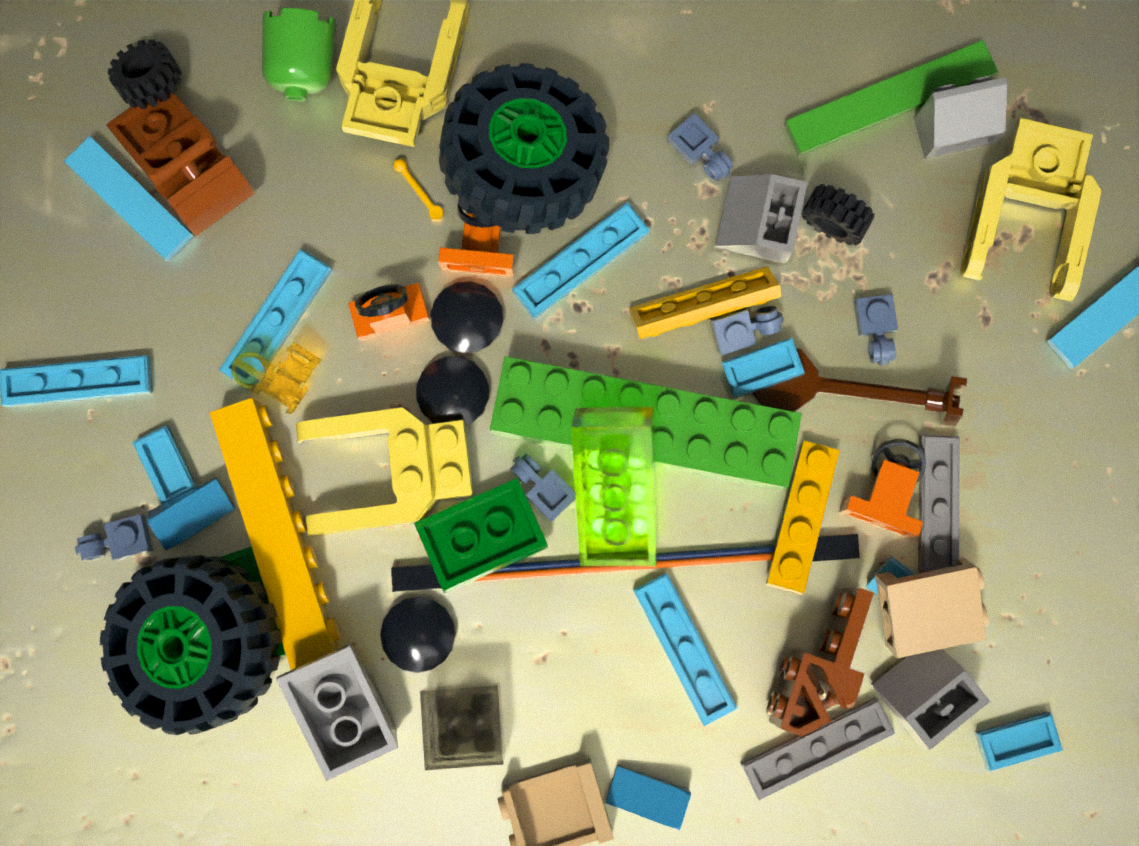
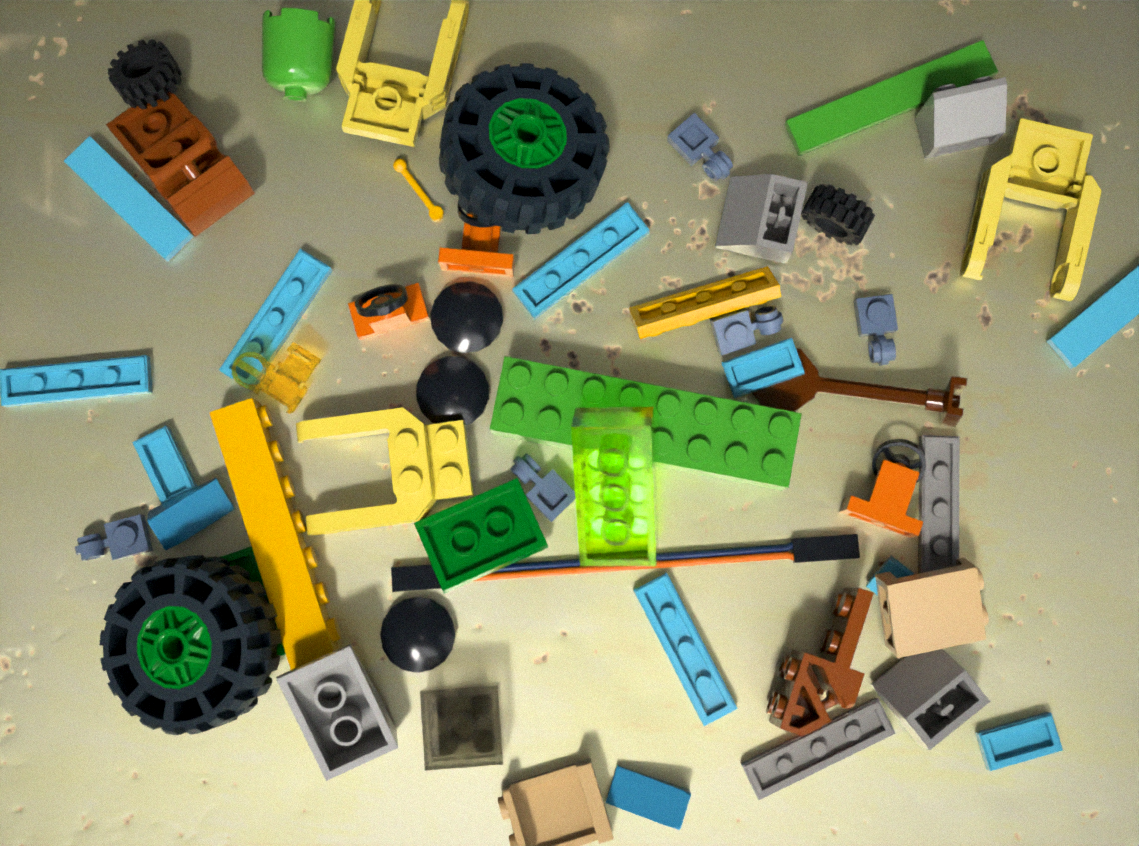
yellow plate [765,440,840,595] -> none

